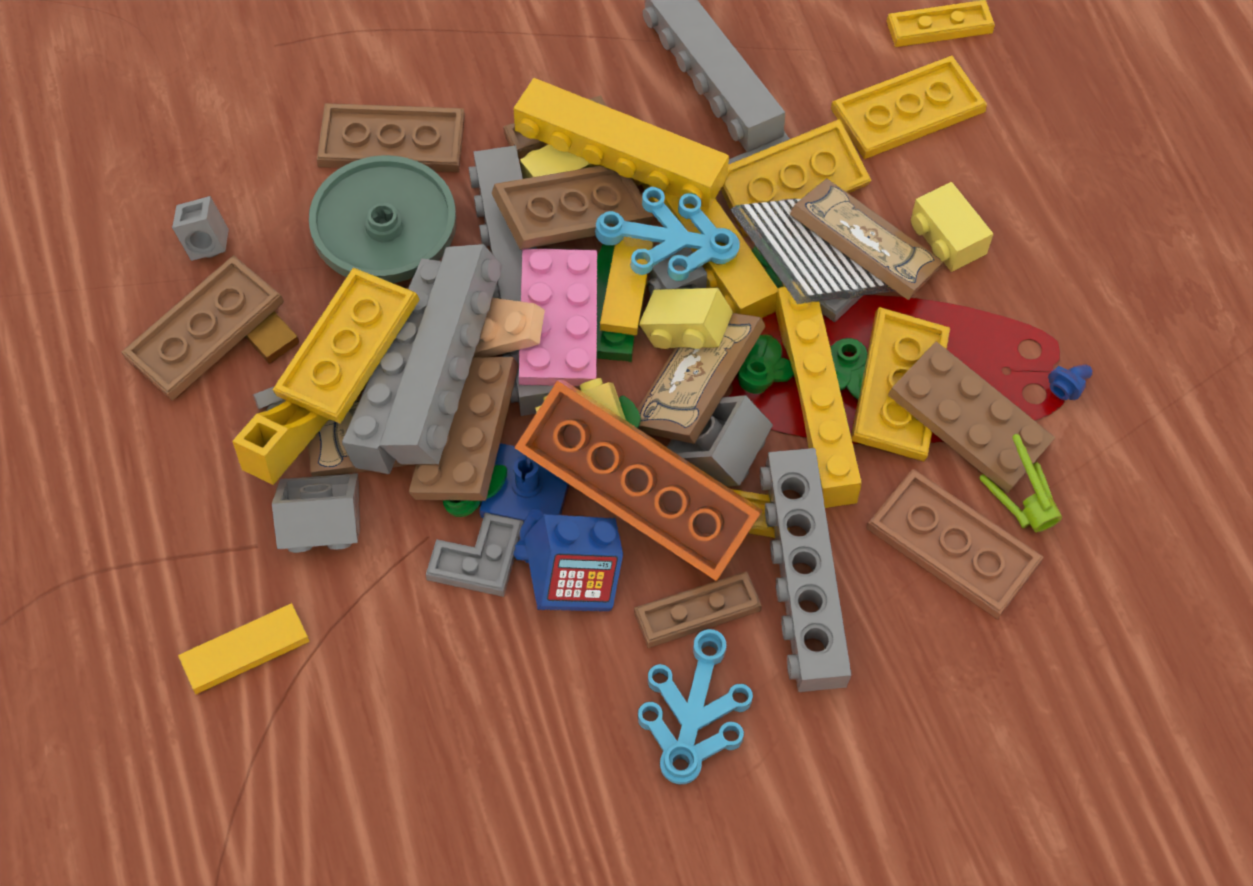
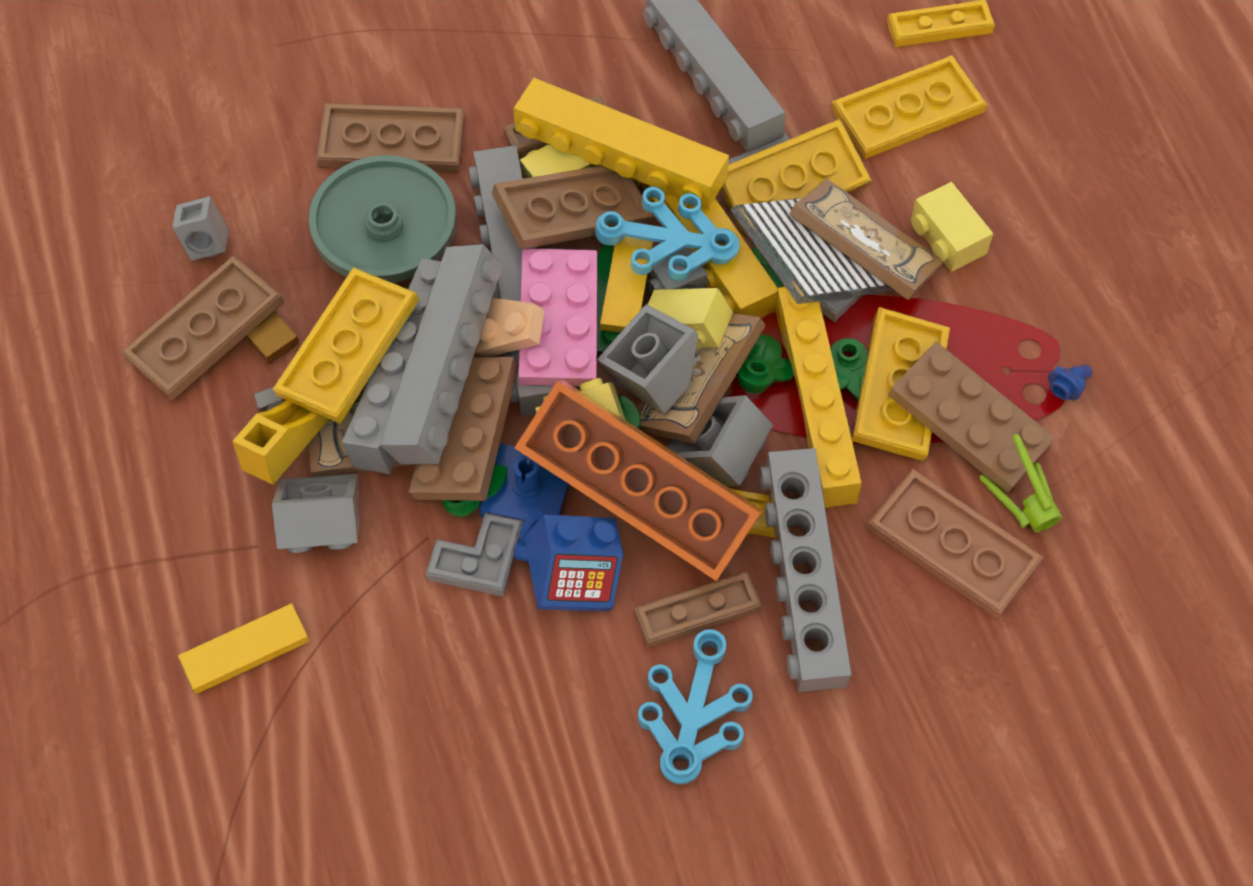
none -> light grey slope [597,304,698,414]

